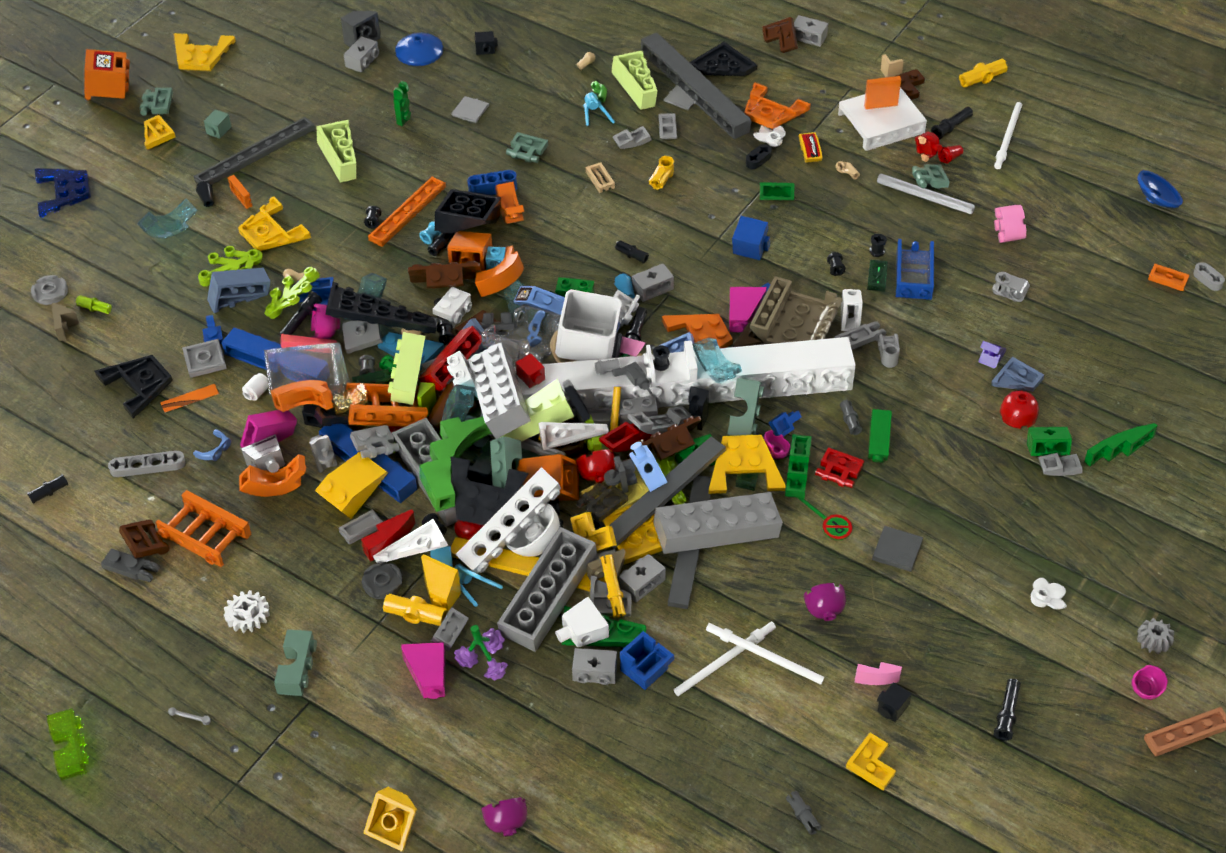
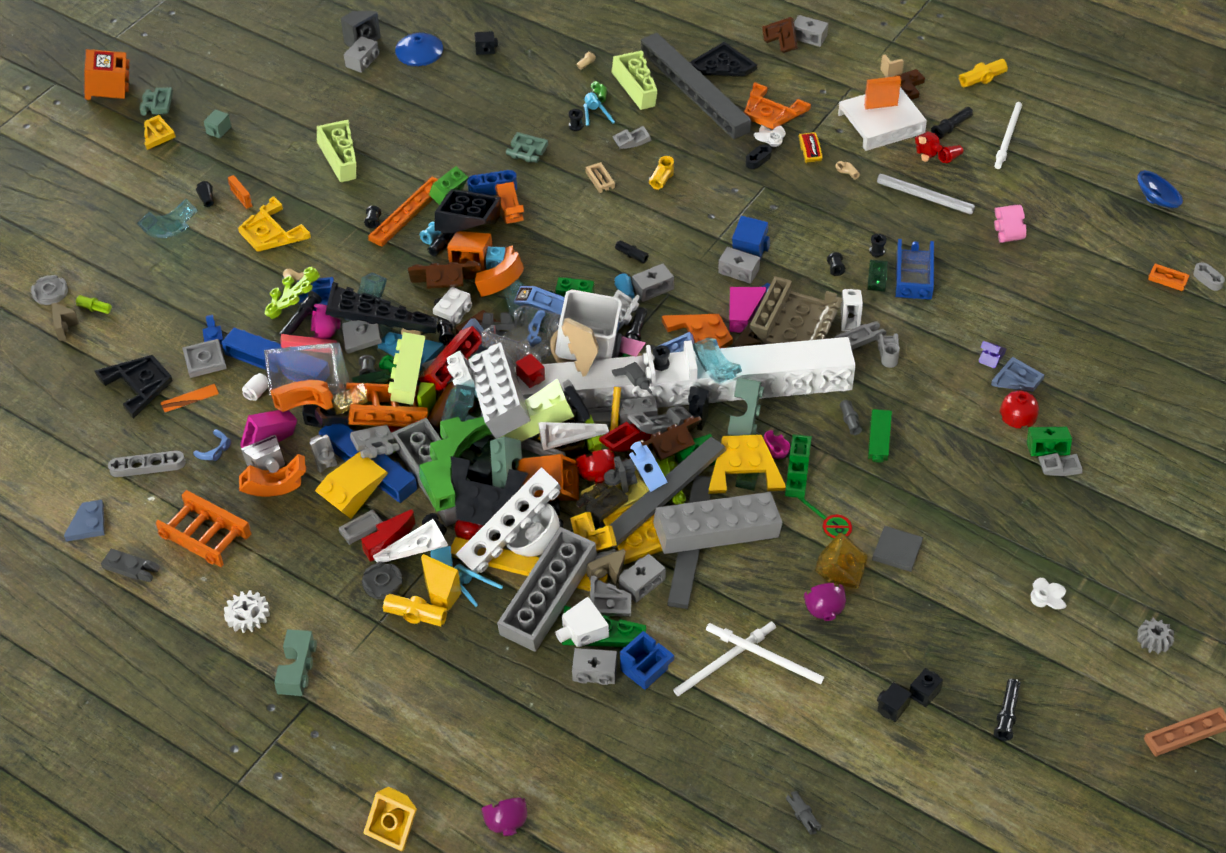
black pin [27,474,69,504] -> none
clear blue wing [35,168,91,218] -> none
clear neon green arch [47,708,90,781] -> none
reddish brown plate [119,519,169,559] -> none
light grey hinge [168,707,211,725] -> none
yellow wing [174,33,236,71] -> none
dark grey tile [194,117,315,185] -> none
lime plant [198,246,263,286] -> none
sand blue wedge [207,268,271,313] -> none
green hinge [393,81,411,127] -> none
dark pink slope [401,642,445,699] -> none
light grey plate [431,607,469,651] -> none
light grey piece [452,96,489,123] -> none
medium lavender plant [454,625,508,681] -> none
light grey pin [595,358,620,375] -> none
yellow pin [600,554,626,618] -> none
light grey slope [659,113,677,139] -> none
light grey piece [664,85,696,111] -> none
green slope [760,182,795,201] -> none
blue plate [768,411,802,437] -> none
red plate [815,447,864,488] -> none
yellow plate [846,733,896,791] -> none
bright pink slope [855,662,902,685] -> none
sand green plate [912,164,950,189] -> none
light grey piece [992,272,1030,302] -> none
green slope [1084,423,1158,466] -> none
dark pink hair [1131,665,1168,700] -> none
none -> sand blue wing [64,500,105,542]
none -> bright green brick [429,166,468,205]
none -> tan slope [561,318,599,376]
none -> black bush [568,109,584,131]
none -> light grey brick [718,247,760,283]
none -> clear yellow slope [815,533,868,589]
none -> black brick [909,668,943,708]

